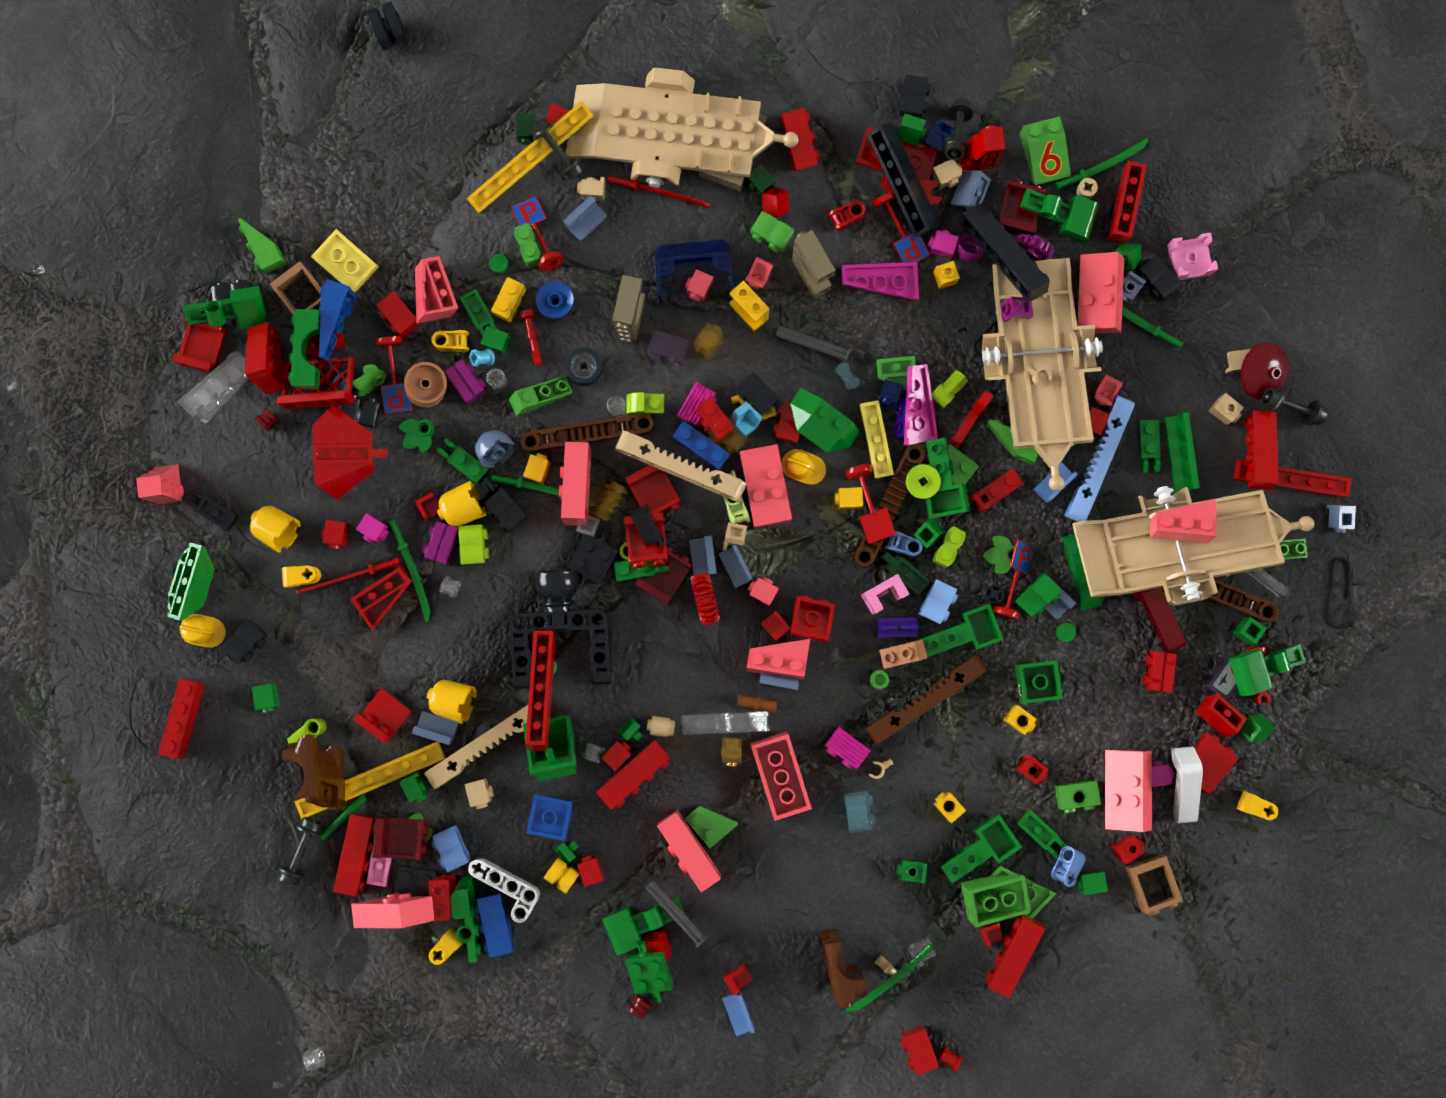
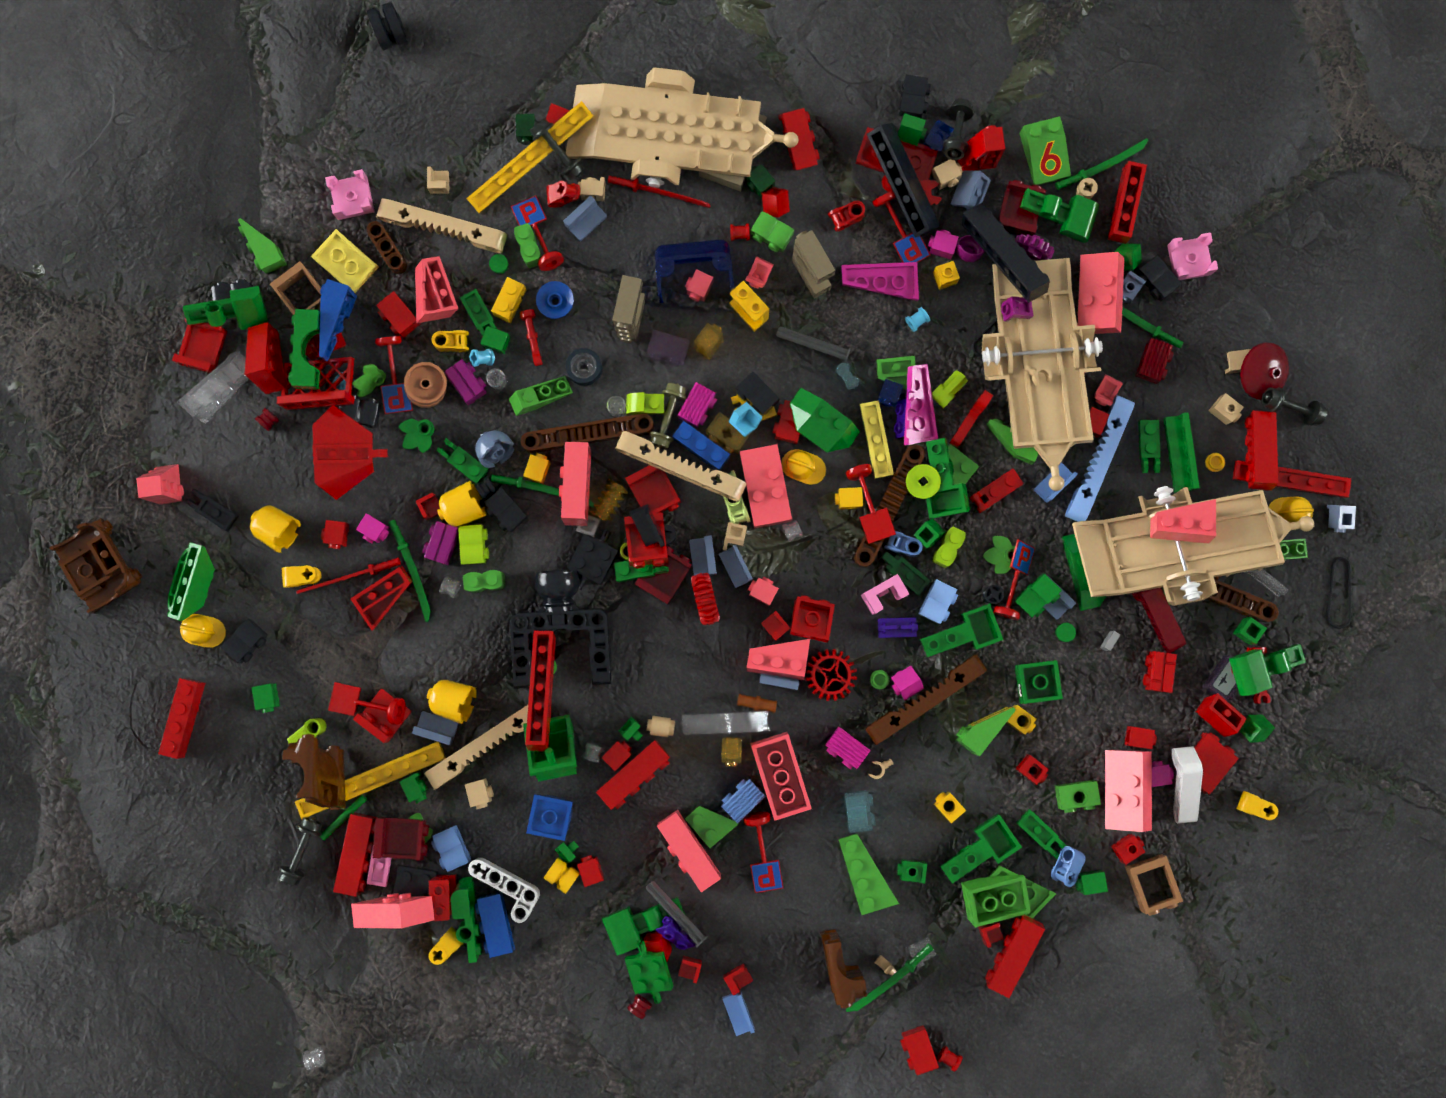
red brick [695,397,734,442] -> none
nougat brick [879,639,927,669] -> none
none -> reddish brown piece [50,518,142,614]
none -> bright pink panel [325,169,375,220]
none -> red piece [328,682,406,725]
none -> reddish brown beam [367,221,407,274]
none -> tan gear [376,199,508,254]
none -> tan panel [427,167,449,194]
none -> bright green brick [463,570,506,593]
none -> red piece [546,180,581,208]
none -> olive piece [649,383,687,449]
none -> dark purple hinge [656,916,696,950]
none -> red panel [678,955,702,984]
none -> medium blue brick [721,779,765,824]
none -> red bush [730,223,750,241]
none -> red piece [743,812,784,893]
none -> clear wheel [782,520,803,543]
none -> red gear [805,649,857,701]
none -> bright green wing [838,833,899,915]
none -> dark pink brick [891,666,924,700]
none -> medium azure bush [905,307,931,332]
none -> bright green slope [956,707,1016,756]
none -> light grey tile [1100,631,1120,651]
none -> red brick [1124,726,1157,749]
none -> dark red brick [1135,338,1174,384]
none -> yellow plate [1205,453,1225,472]
none -> yellow piece [1268,497,1314,523]

